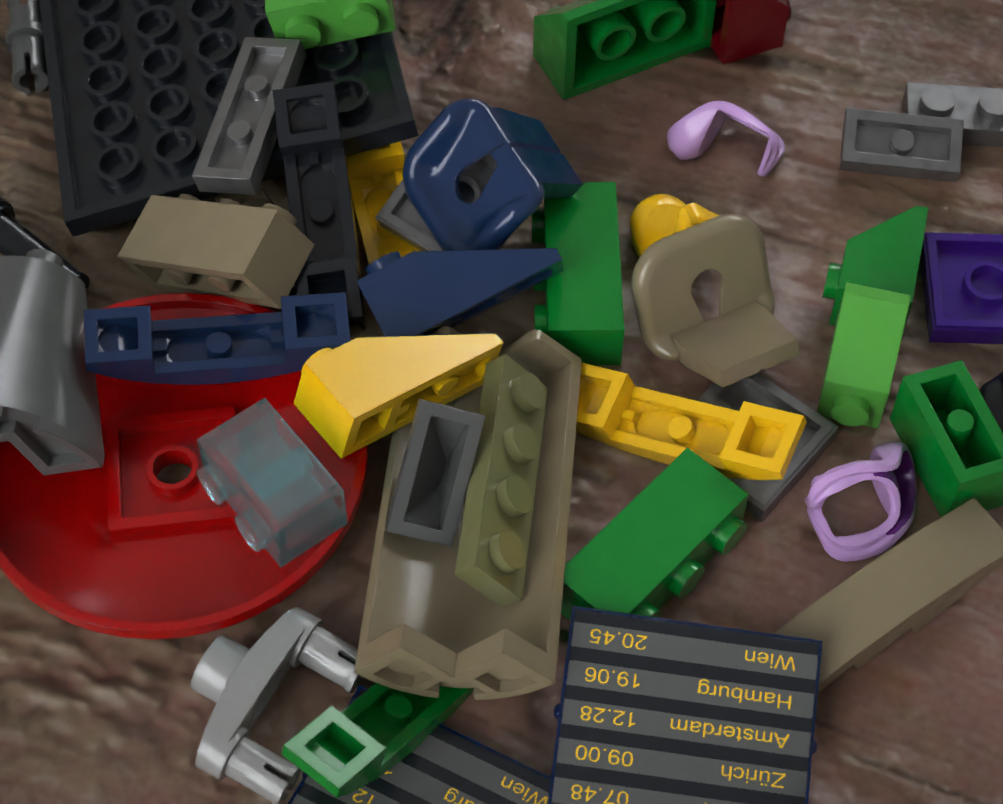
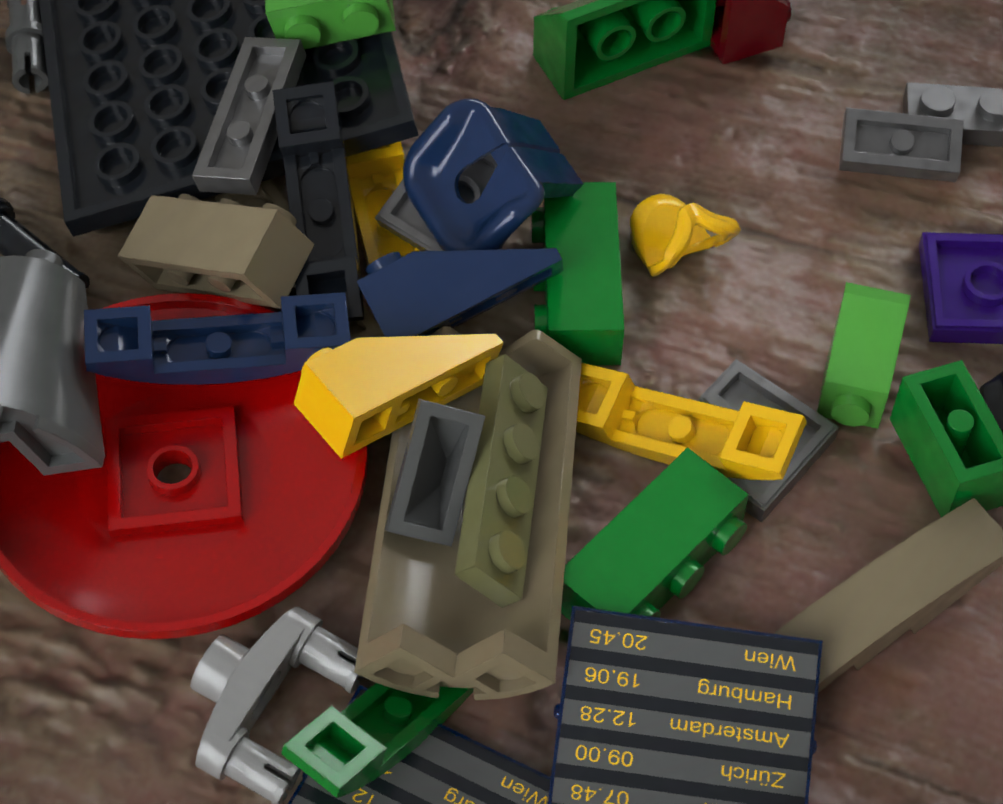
clear light blue brick [197,398,348,568] -> none
dark tan piece [632,213,800,387] -> none
lavender piece [667,101,785,177] -> none
lavender piece [805,442,917,562] -> none
green slope [822,205,929,336] -> none

